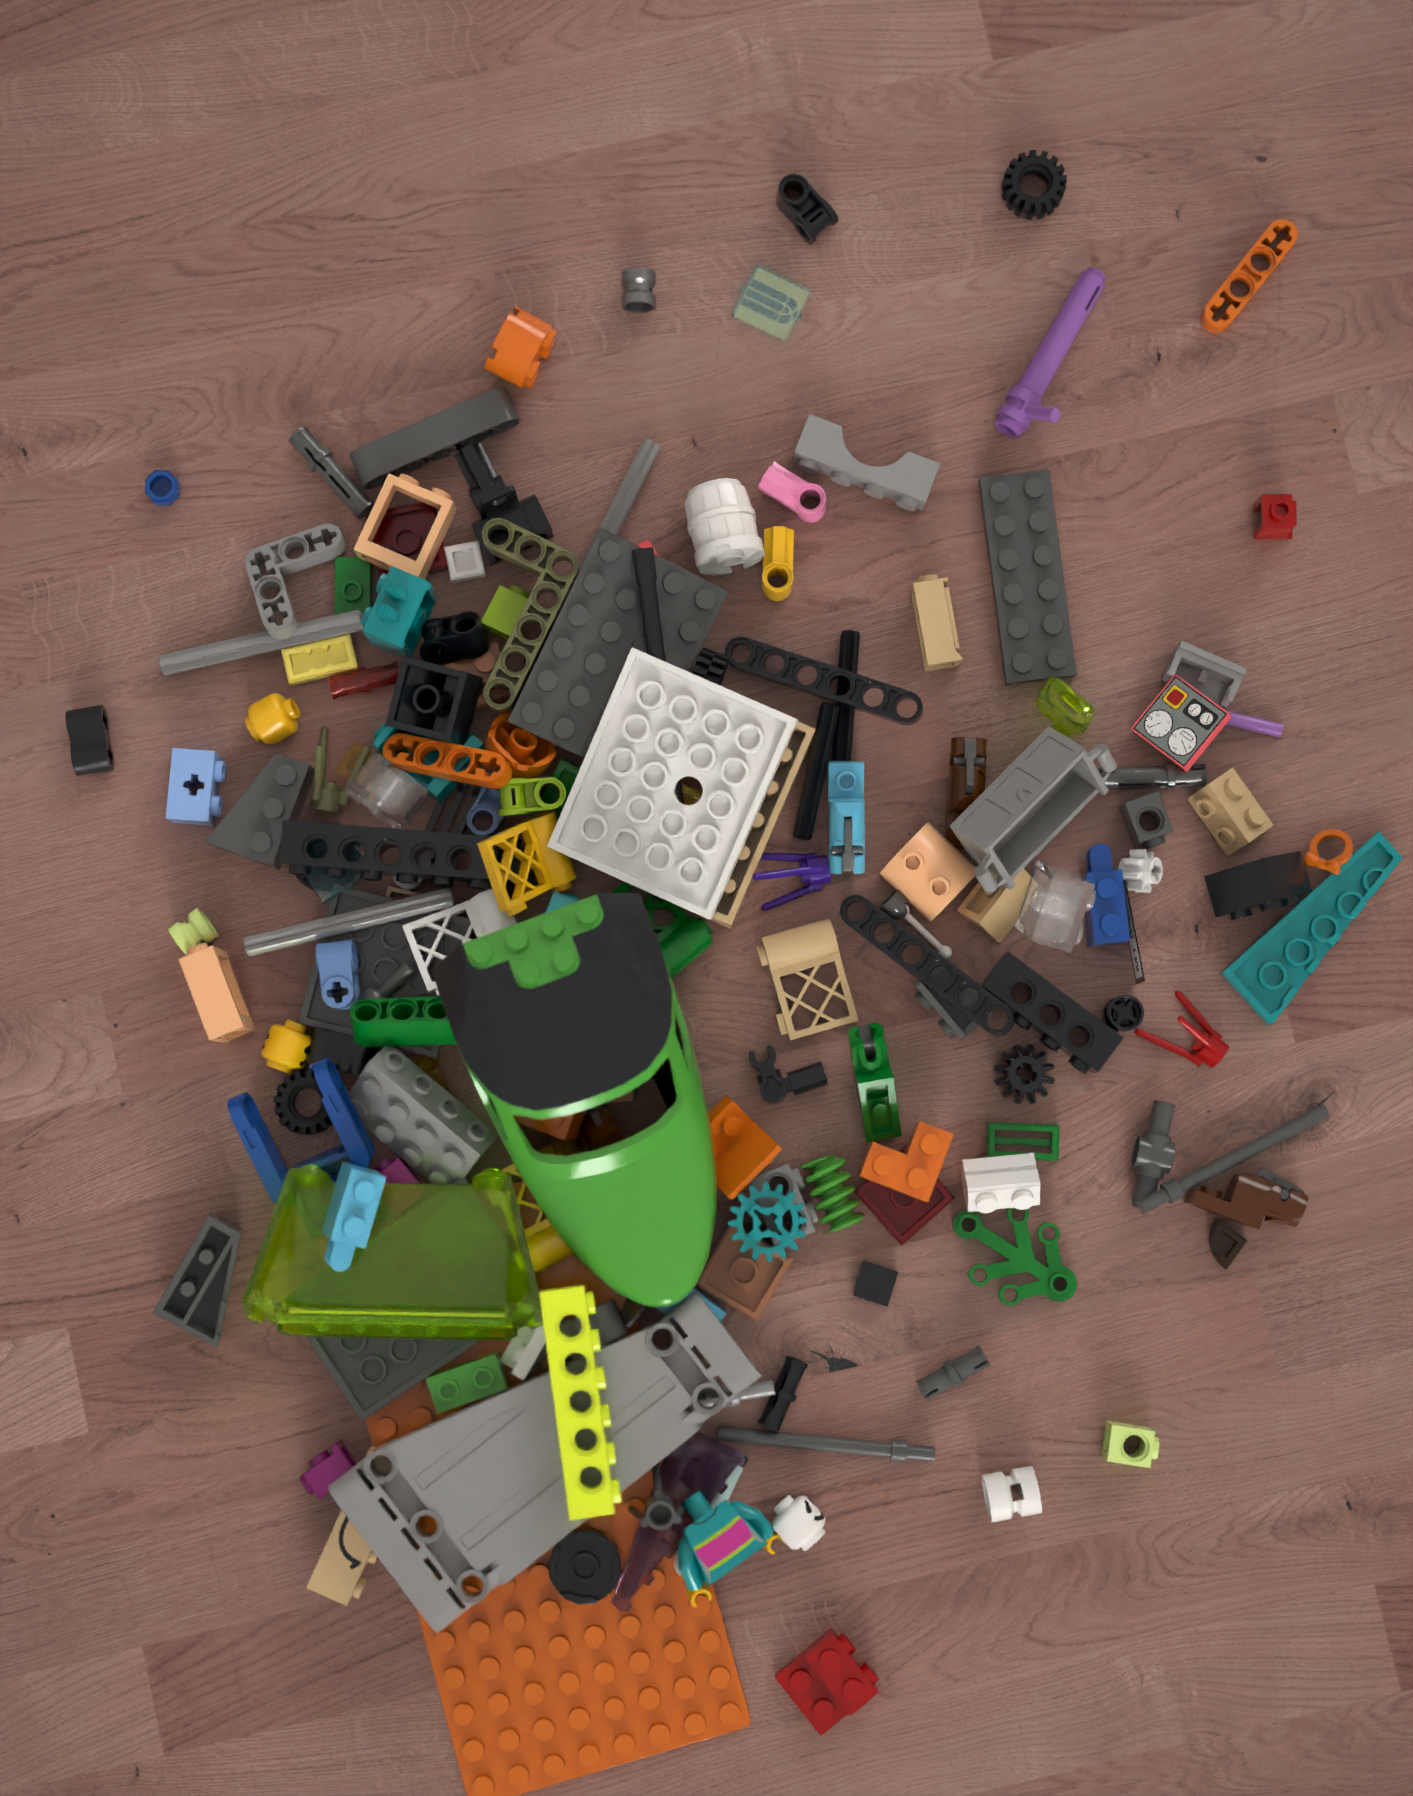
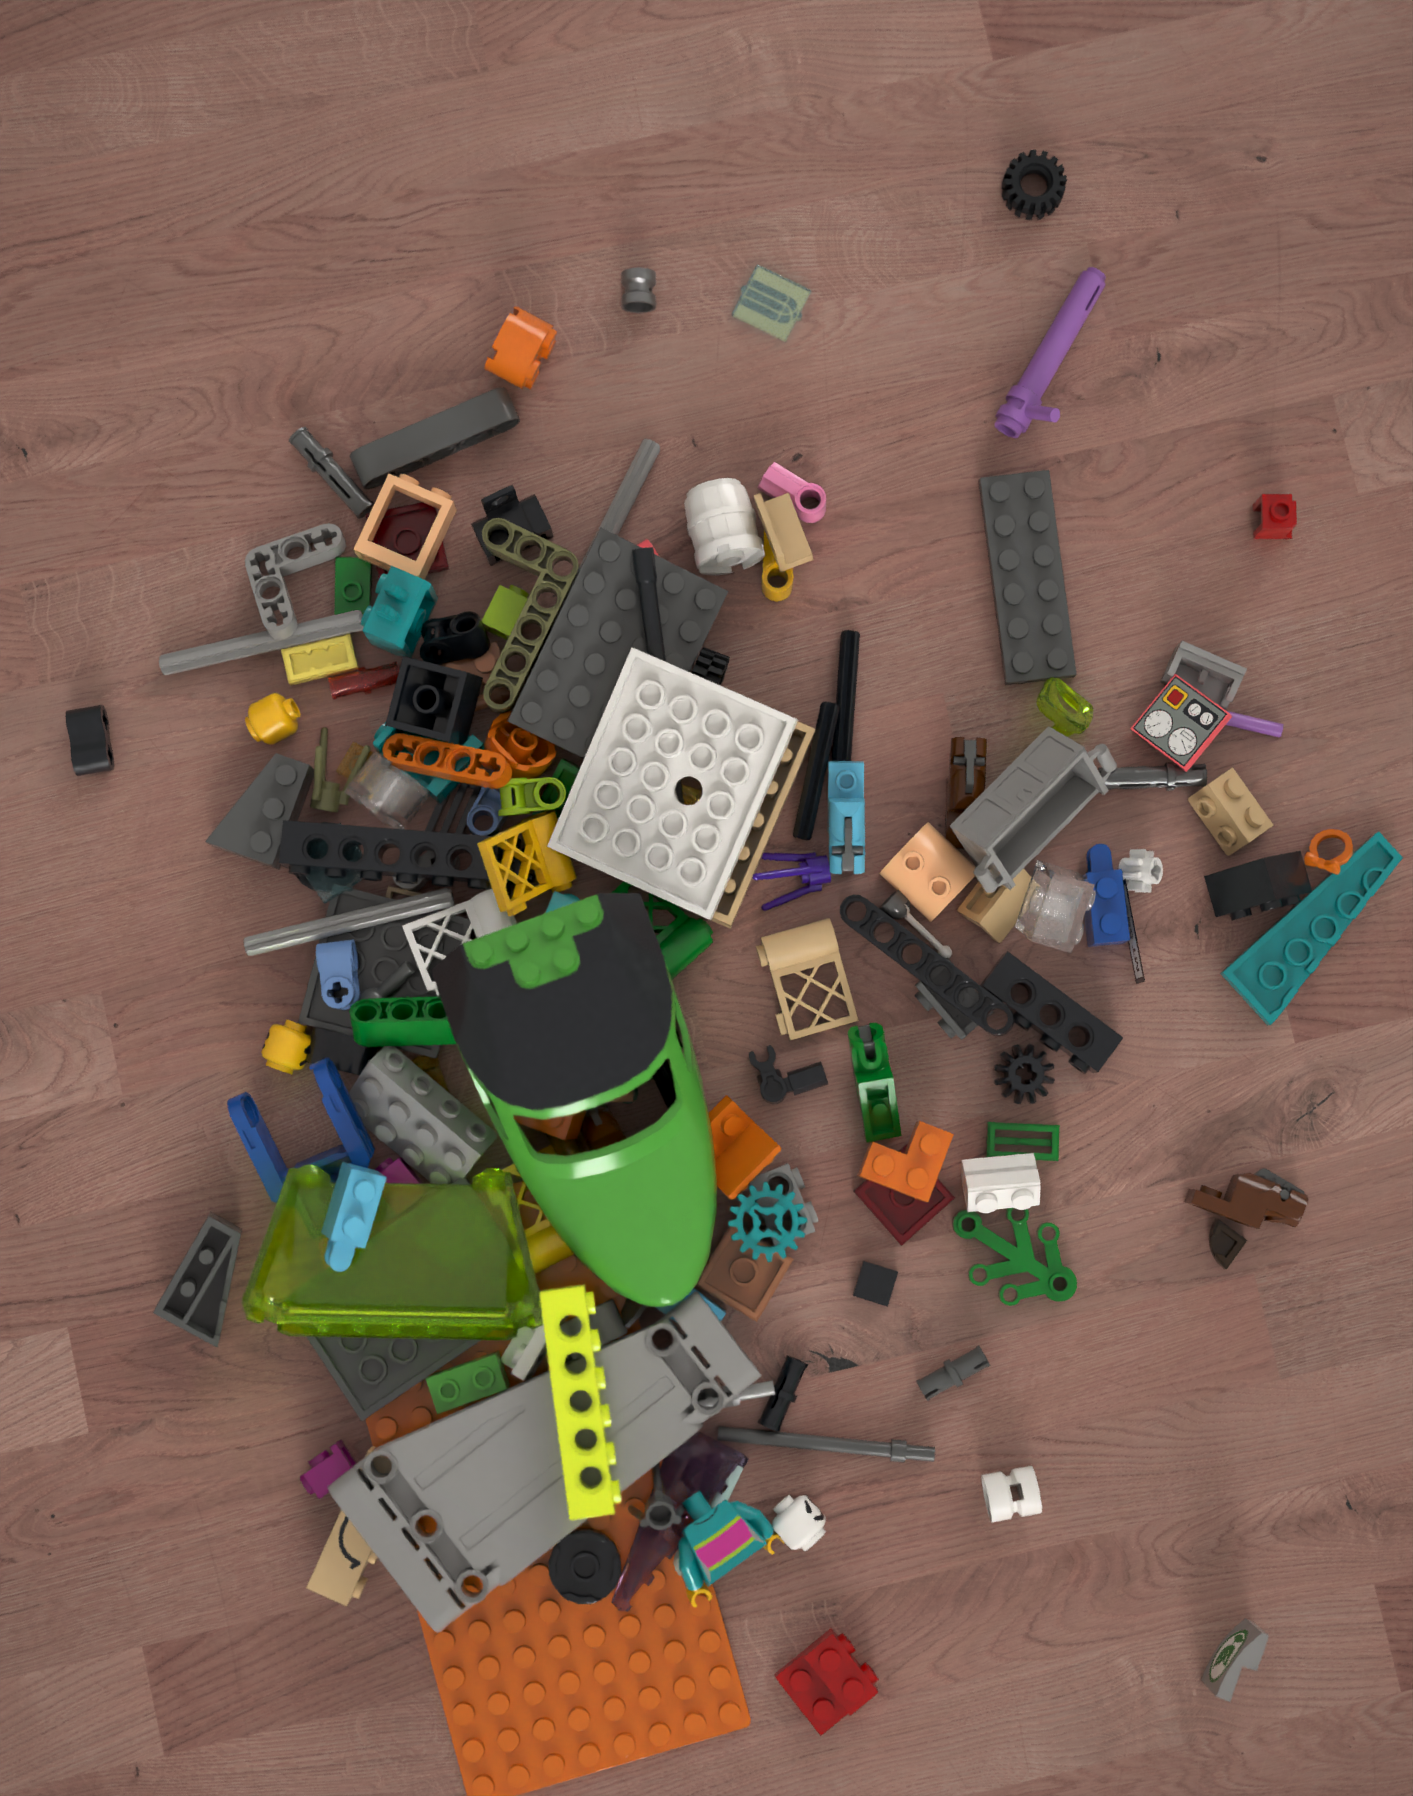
blue tile [145,470,180,506] -> none
light blue brick [166,748,226,826] -> none
yellowish green wheel [168,908,219,955] -> none
light nougat window [178,943,256,1043] -> none
black tyre [273,1070,333,1135] -> none
white tile [444,540,486,583] -> none
black piece [454,443,506,518] -> none
black beam [725,636,924,726] -> none
black piece [776,174,839,244] -> none
light grey arch [793,414,940,511] -> none
bright green piece [800,1154,865,1234] -> none
tan window [910,574,963,672] -> none
yellowish green brick [1101,1421,1159,1468] -> none
black wheel [1103,995,1144,1032] -> none
dark grey brick [1119,791,1173,849] -> none
dark grey pin [1132,1100,1175,1210] -> none
red plant [1135,990,1229,1068] -> none
dark grey bar [1137,1105,1329,1214] -> none
orange beam [1201,219,1298,333] -> none
none -> tan panel [754,493,813,572]
none -> light grey slope [1201,1619,1269,1702]

